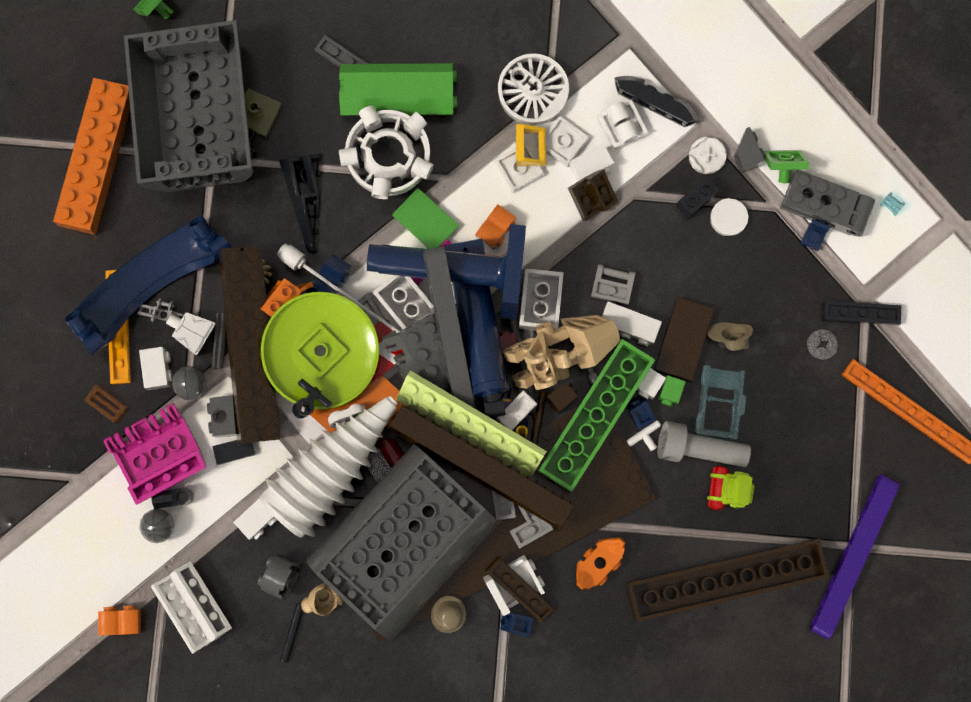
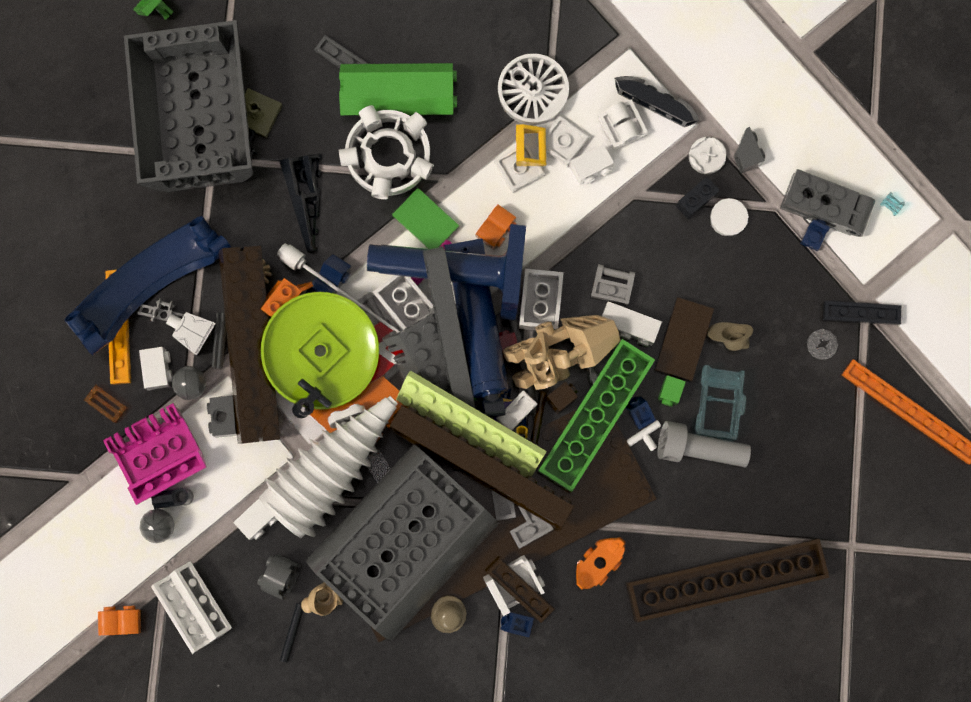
orange brick [53,78,130,235] -> none
black tile [212,440,255,465] -> none
dark red brick [379,438,404,467] -> none
dark brown slope [568,169,618,221] -> none
white brick [637,368,666,400] -> none
lime piece [707,466,754,510] -> none
bright green tile [764,150,809,184] -> none
dark purple beam [810,474,900,639] -> none

